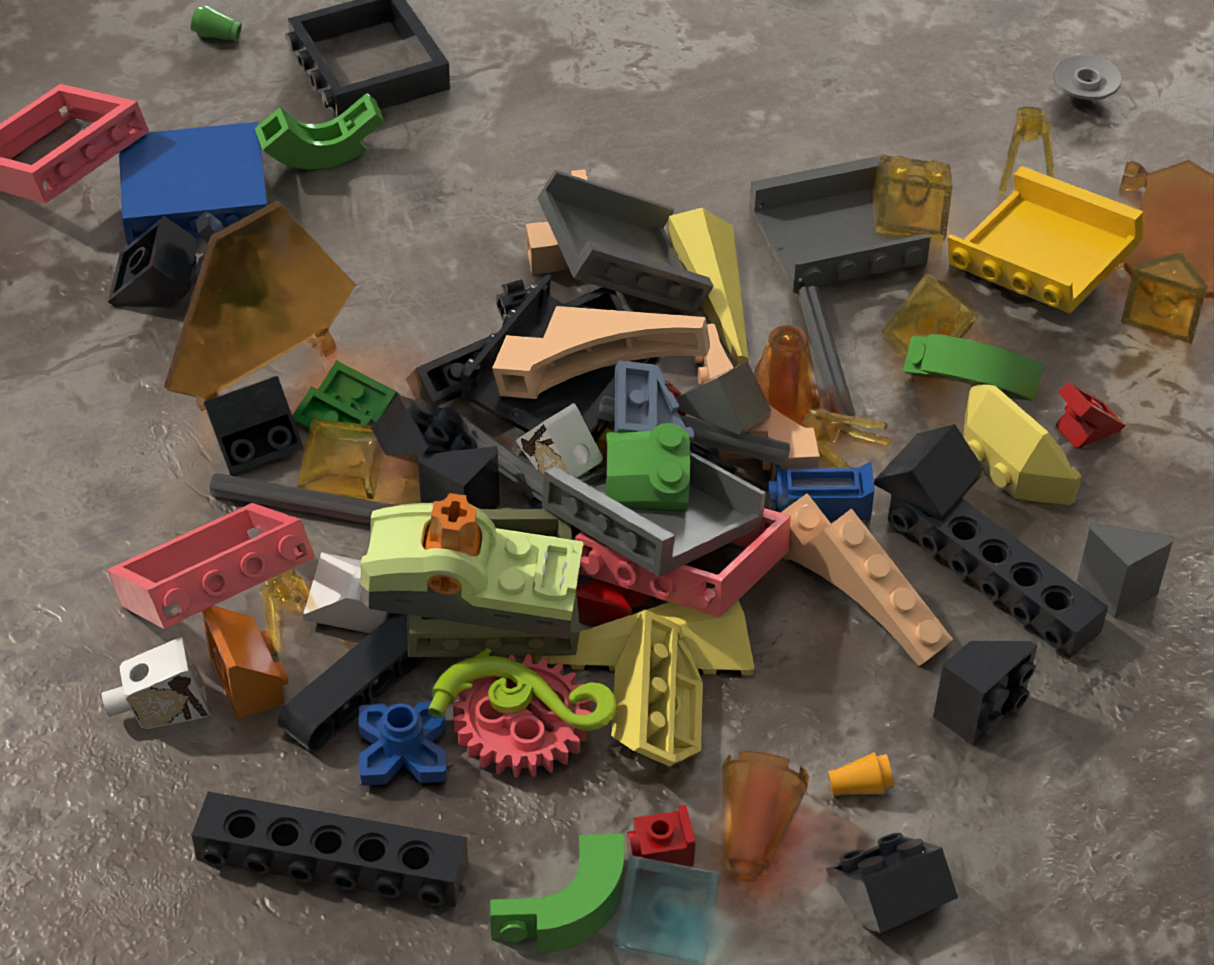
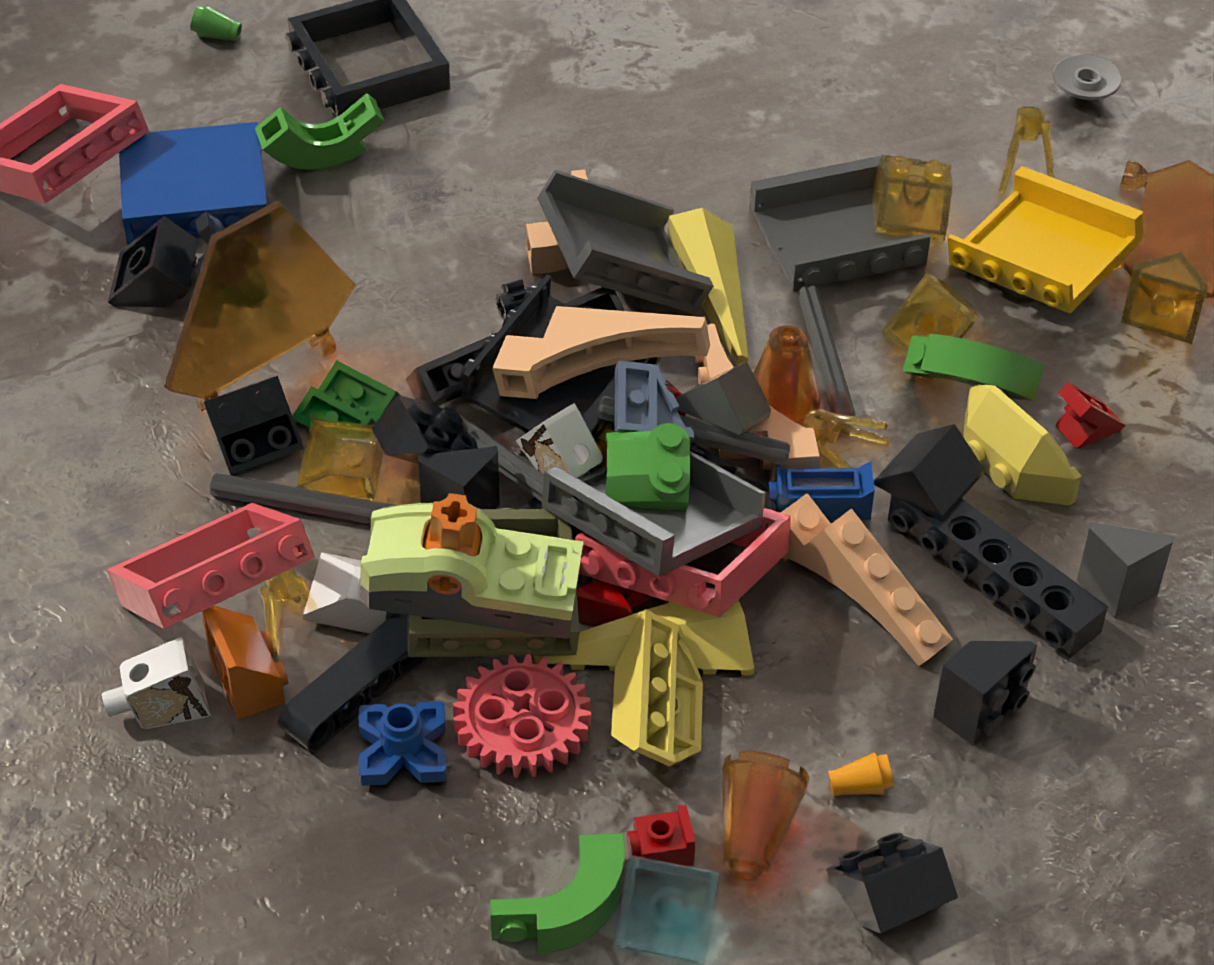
black brick [192,791,468,907] -> none
lime plant [428,648,617,731] -> none

